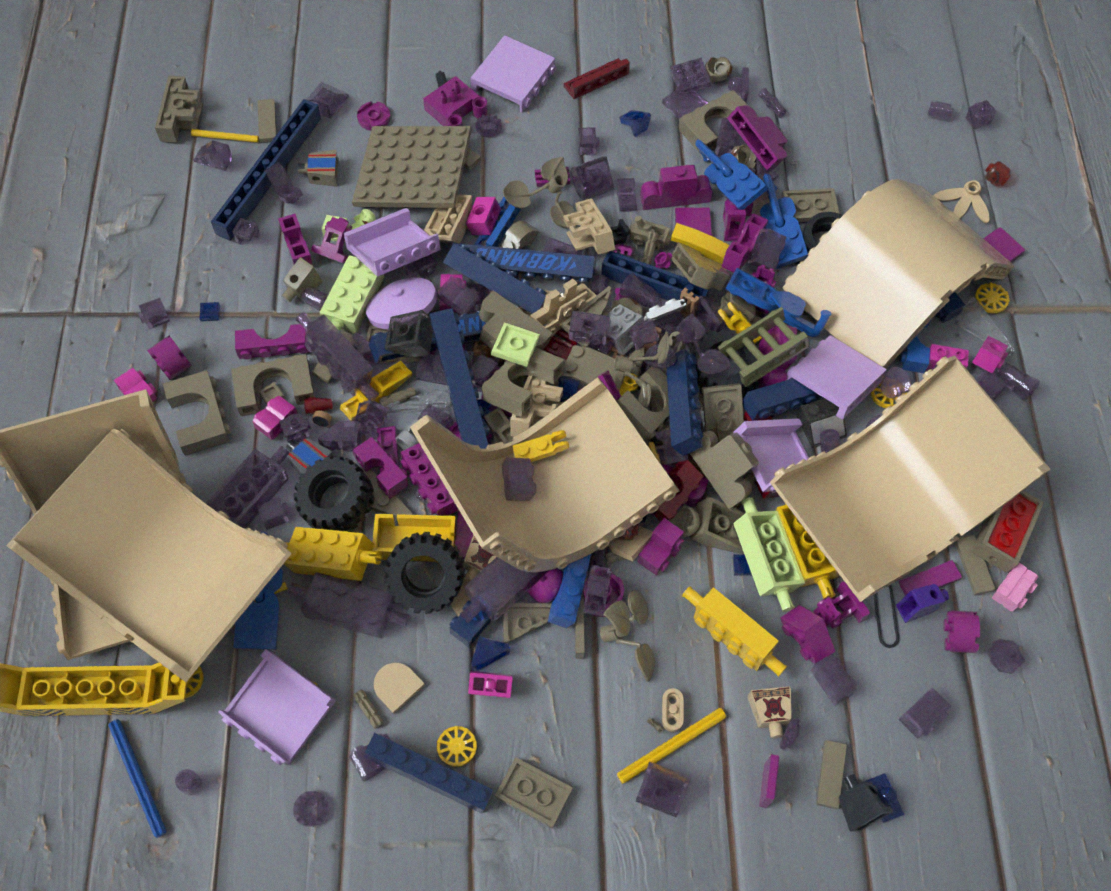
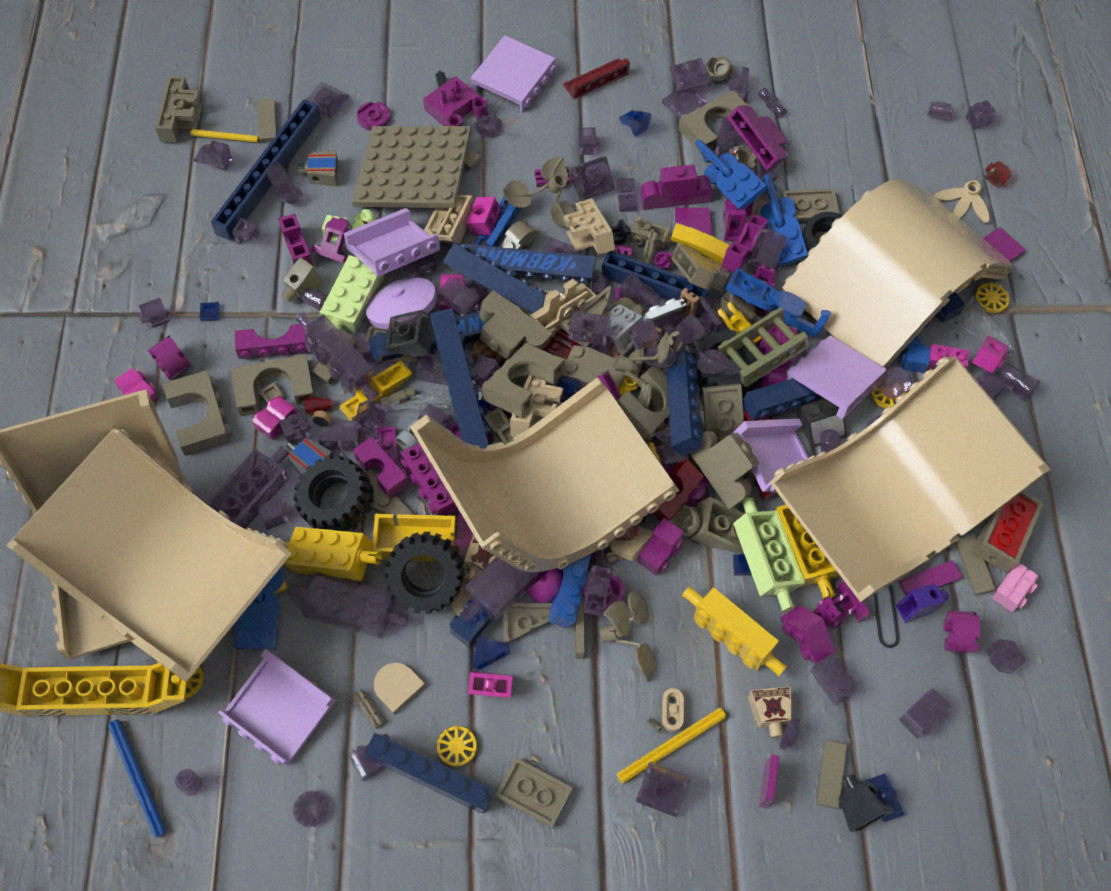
yellowish green tile [491,322,540,367] -> none
brick [502,458,537,501] -> none
yellow hinge [512,430,569,466] -> none

